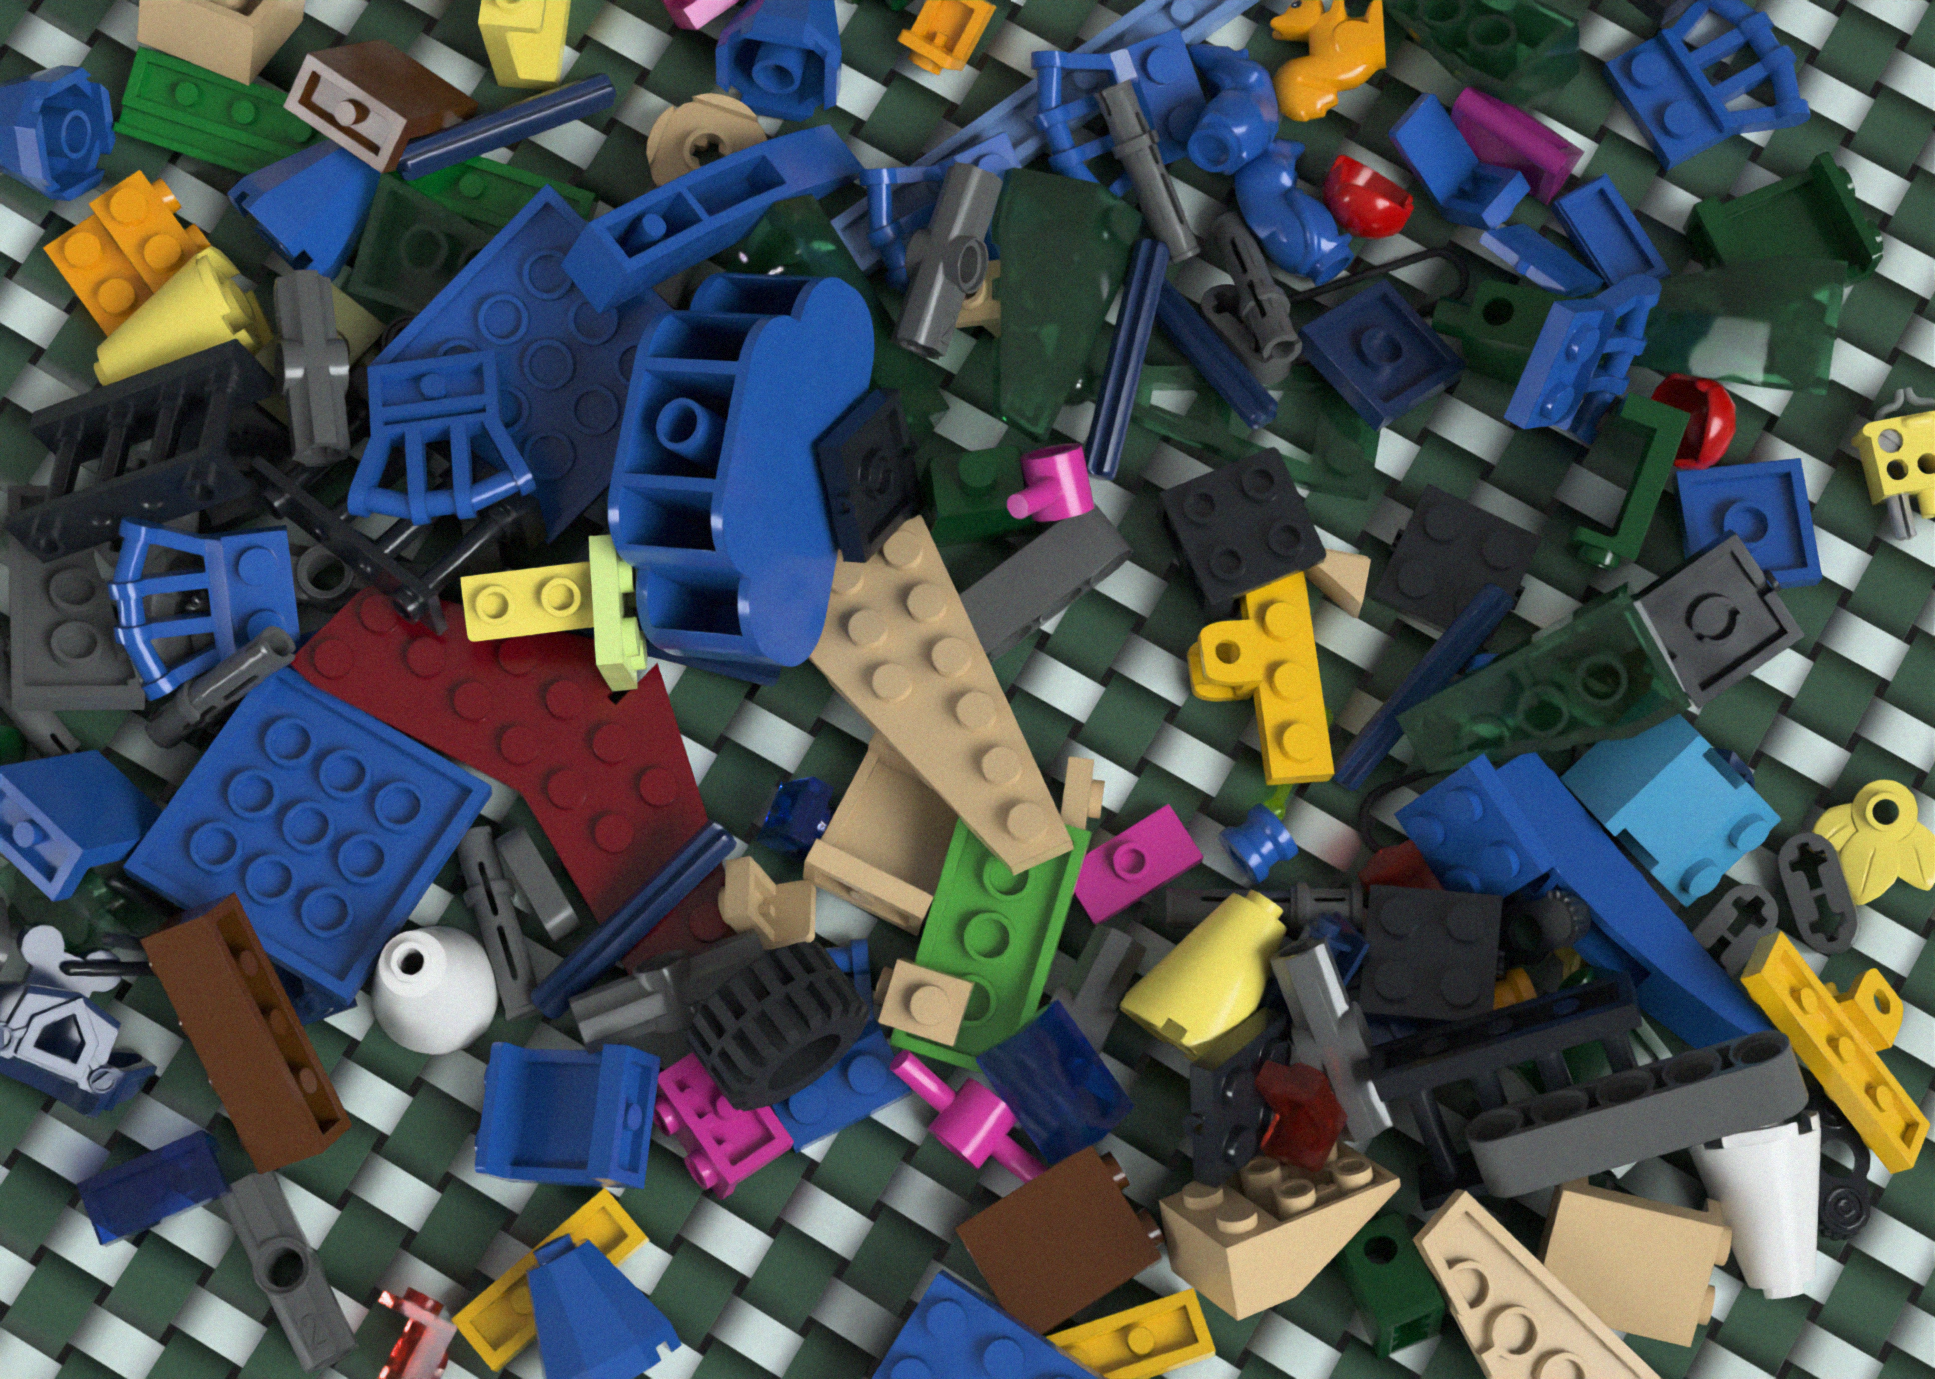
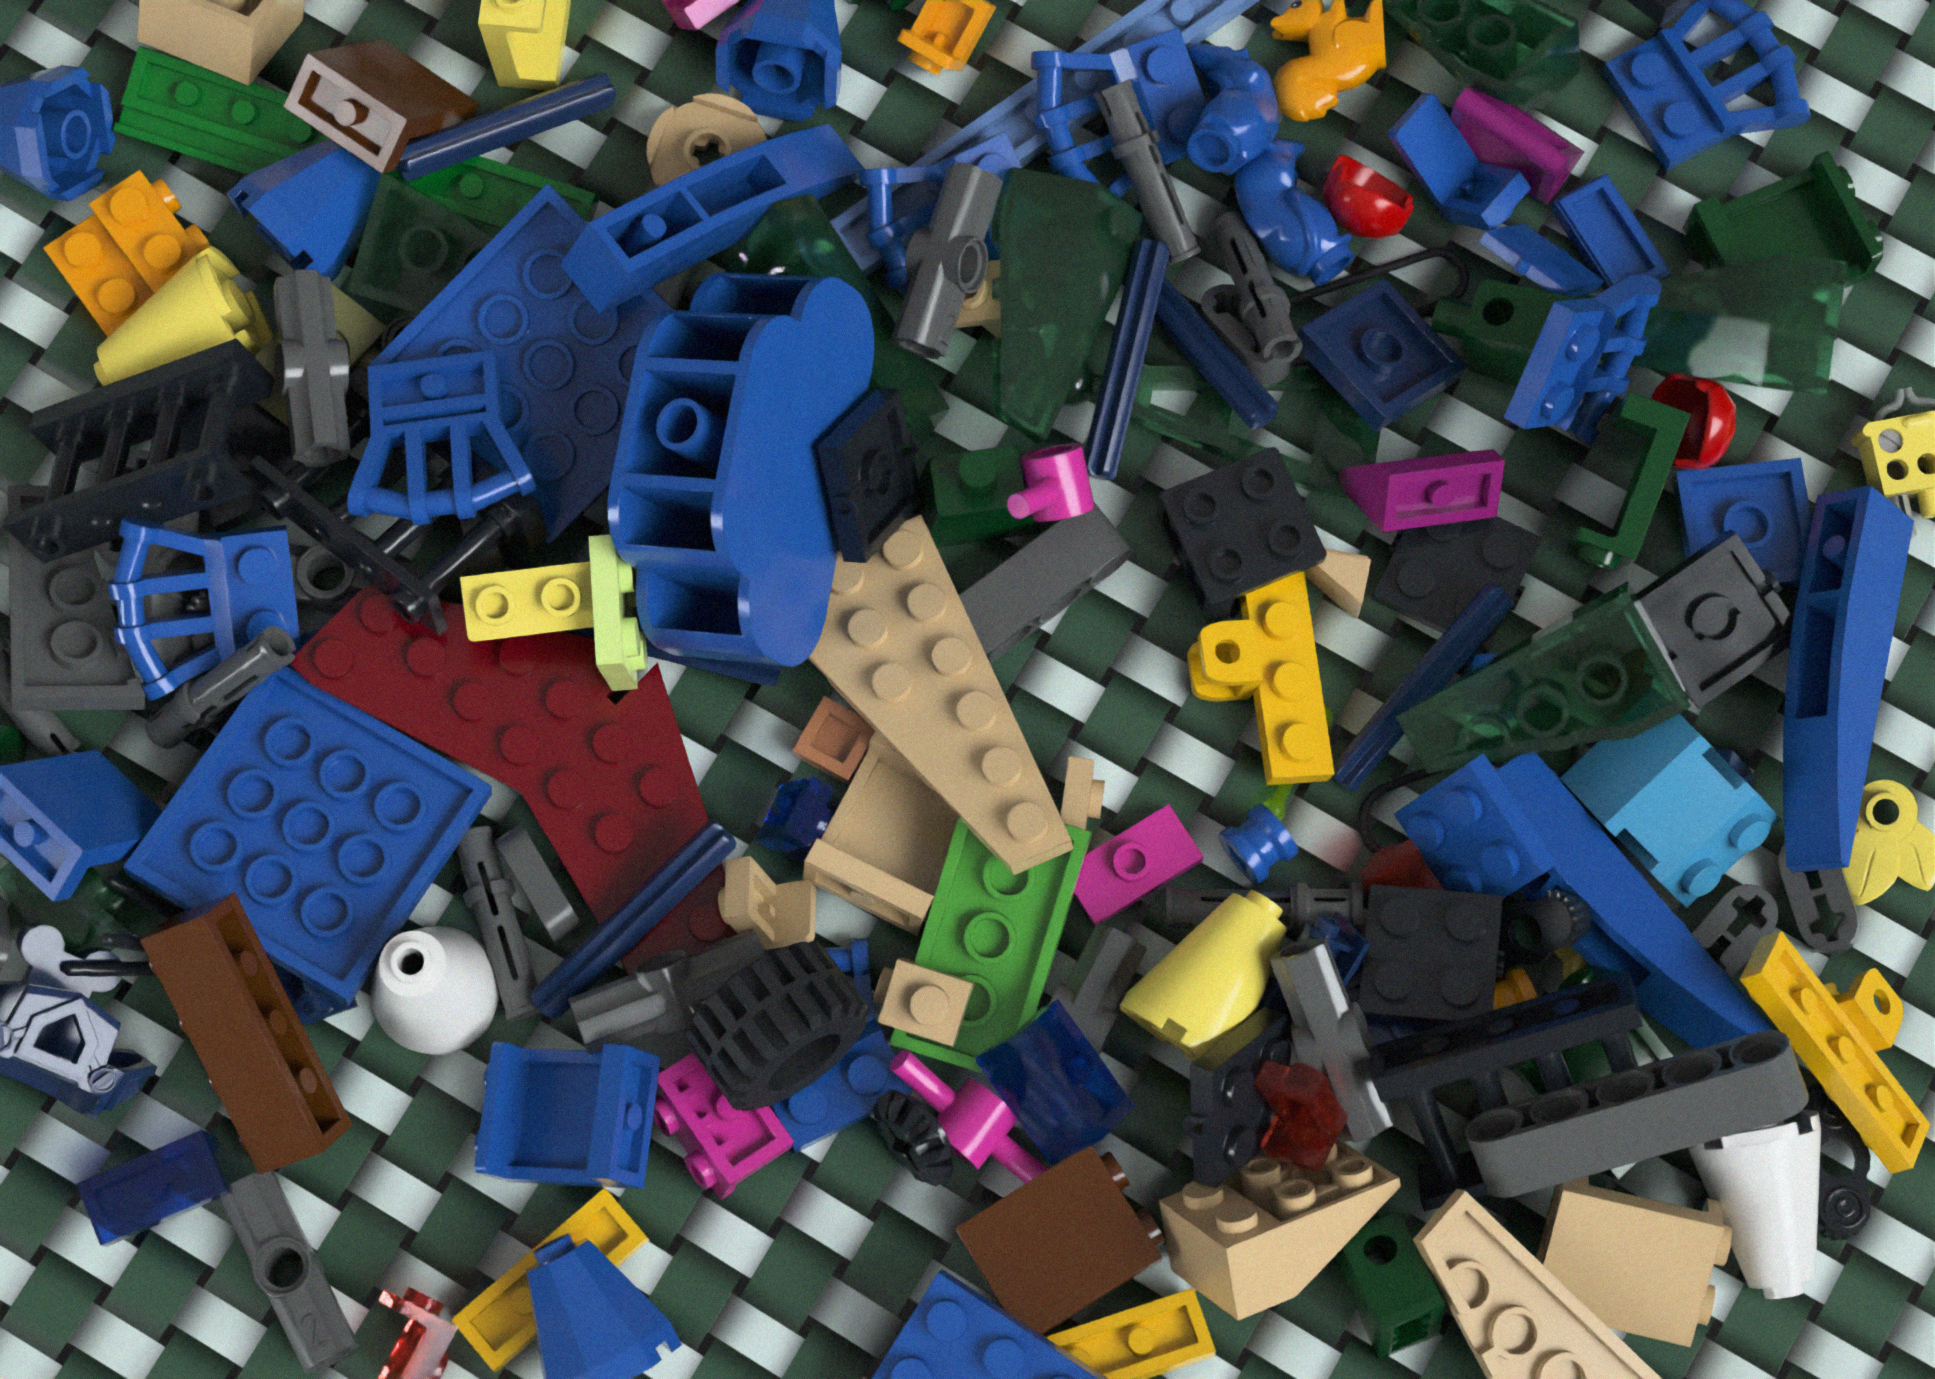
none -> nougat plate [792,696,875,786]
none -> black gear [873,1089,954,1187]
none -> magenta tile [1339,449,1505,532]
none -> blue slope [1783,485,1914,872]

